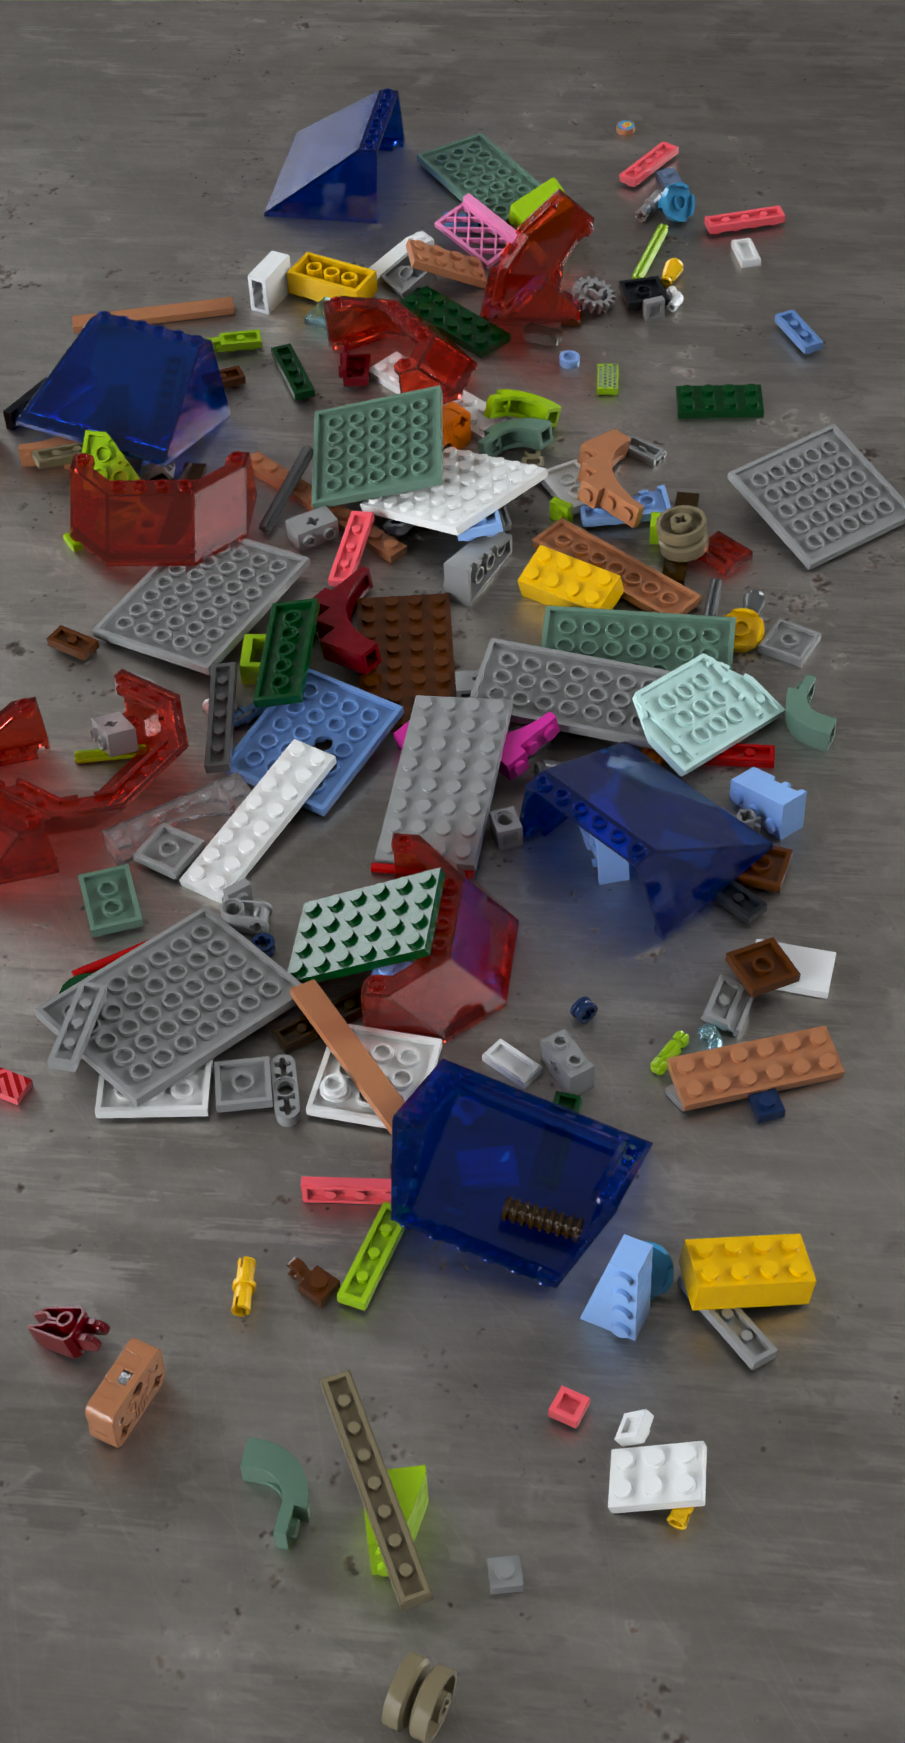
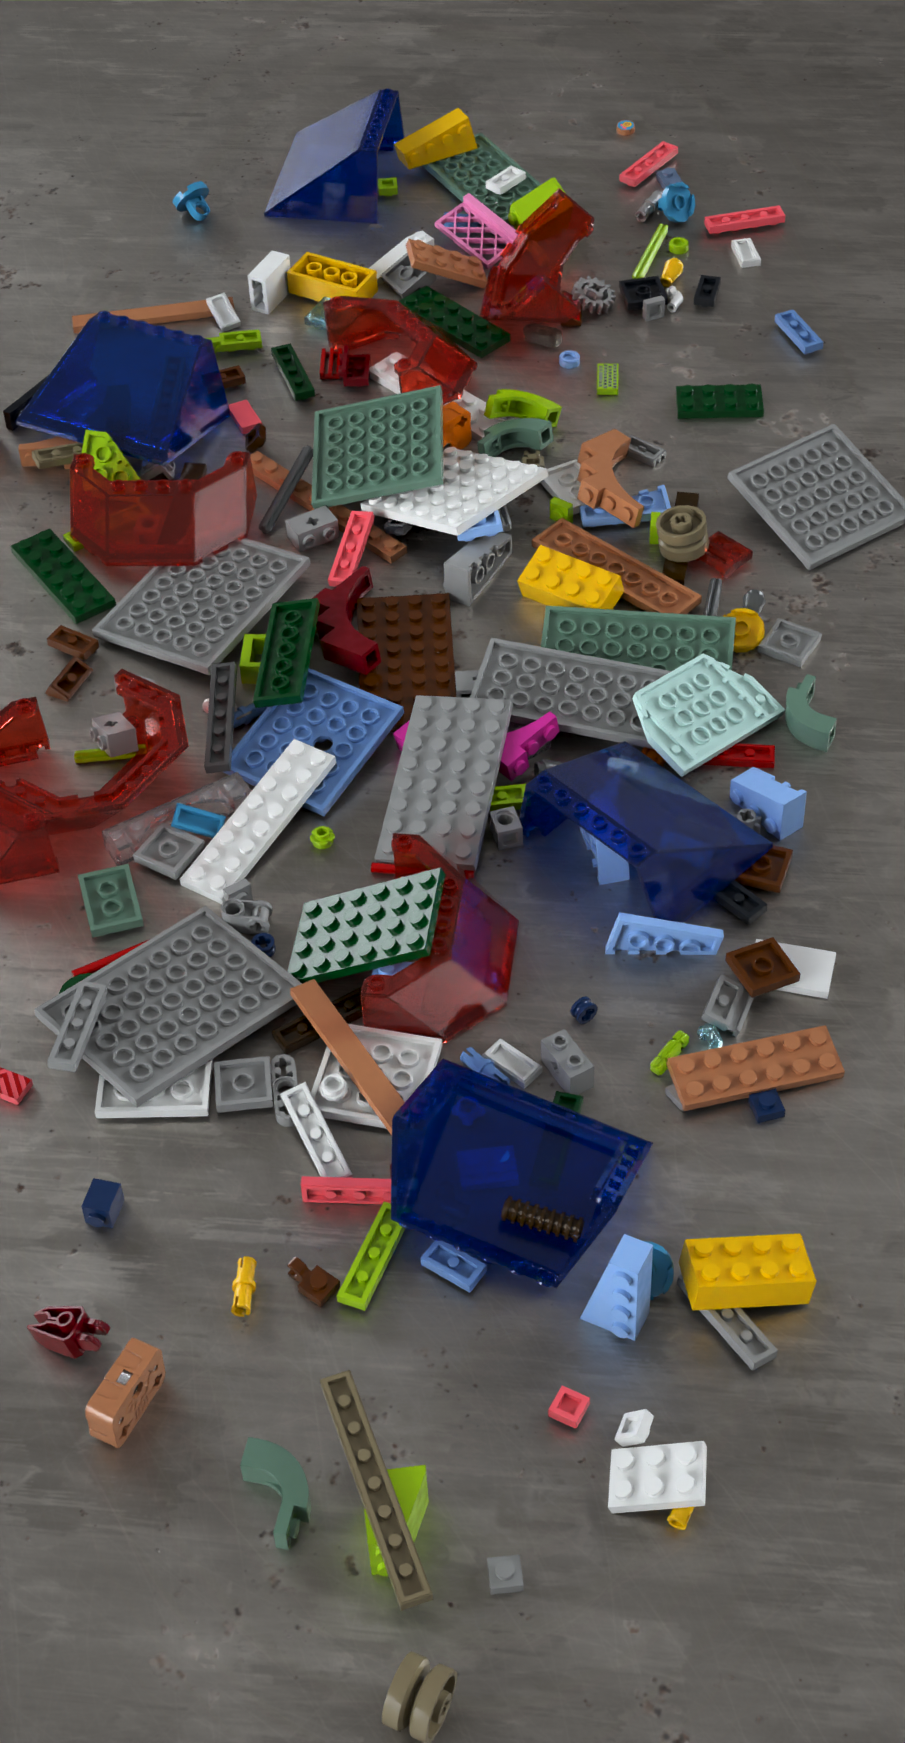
none -> dark green plate [11,529,116,624]
none -> reddish brown slope [45,656,93,702]
none -> dark blue brick [81,1178,125,1228]
none -> dark azure tile [171,803,226,838]
none -> dark azure tile [173,181,210,221]
none -> white tile [206,292,241,333]
none -> coral tile [227,399,262,434]
none -> dark brown plate [245,423,266,453]
none -> white tile [280,1082,353,1178]
none -> lime plate [310,826,335,849]
none -> red tile [319,348,343,379]
none -> lime plate [378,177,398,196]
none -> yellow wedge [394,108,478,170]
none -> medium blue plate [420,1237,487,1293]
none -> medium blue pin [460,1047,510,1093]
none -> white plate [486,166,526,195]
none -> lime plate [489,784,529,812]
none -> light blue wing [605,912,724,955]
none -> lime tile [669,237,689,255]
none -> black plate [694,275,721,307]

